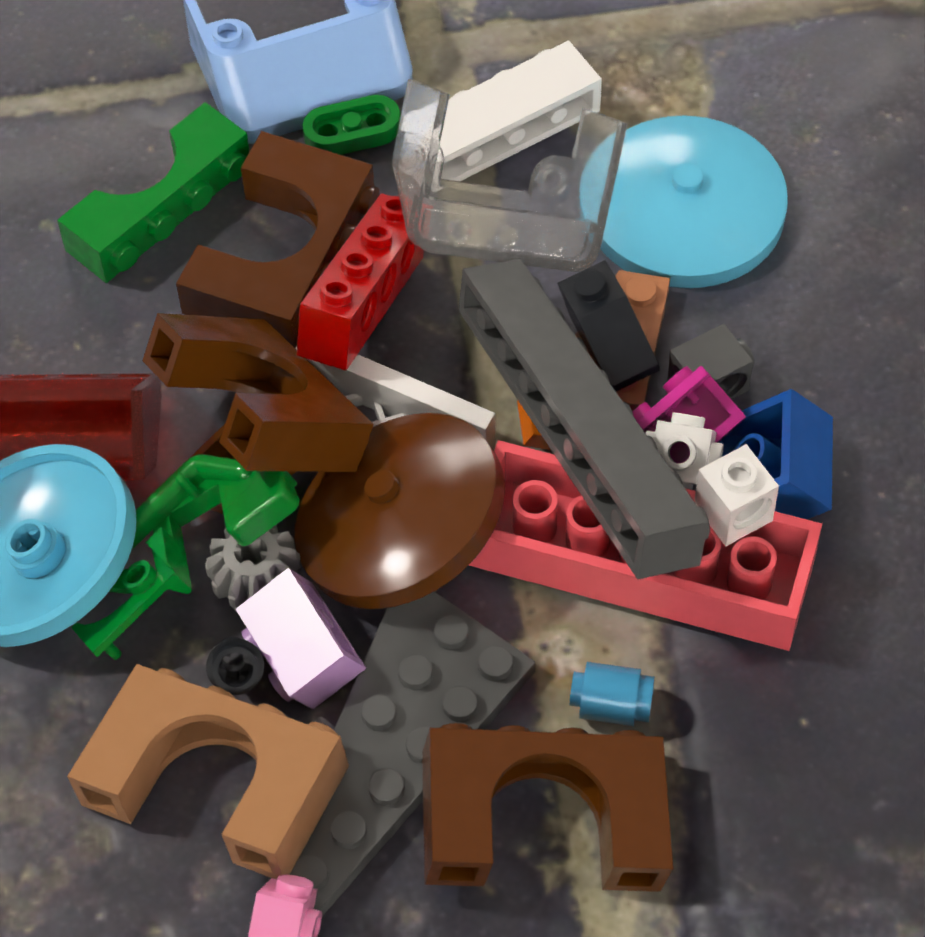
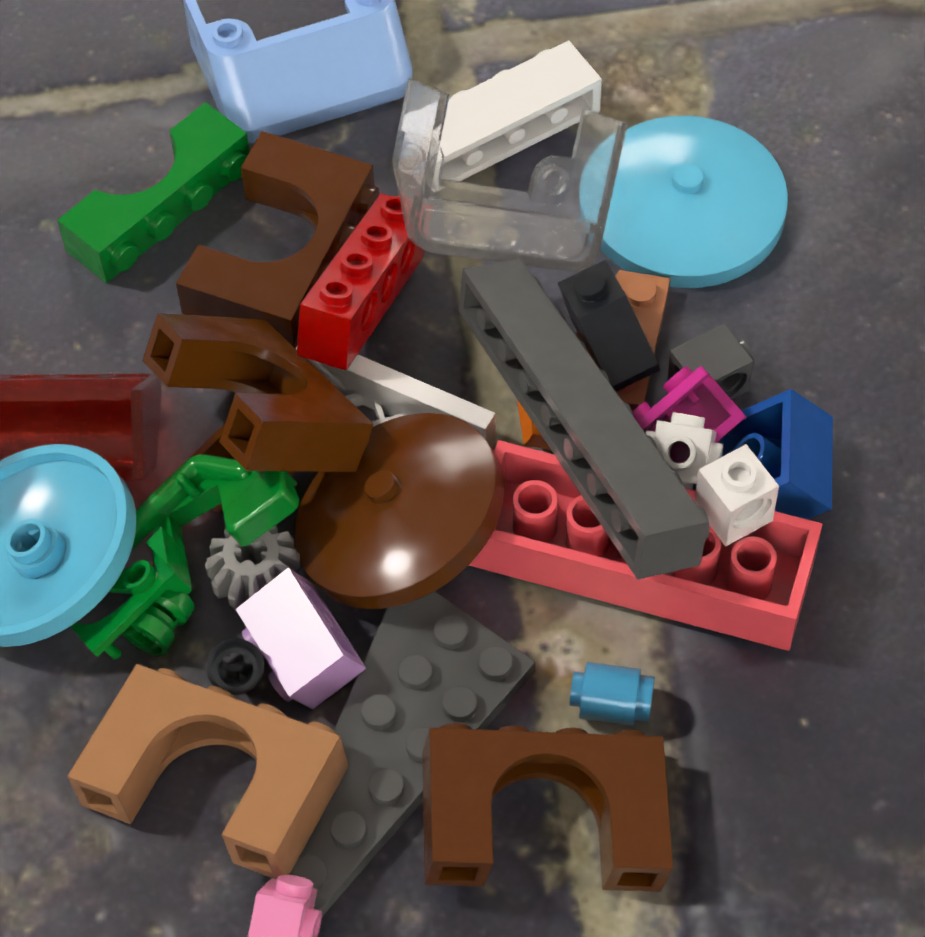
green plate [303,95,401,155] -> none
none -> green wheel [122,589,195,656]

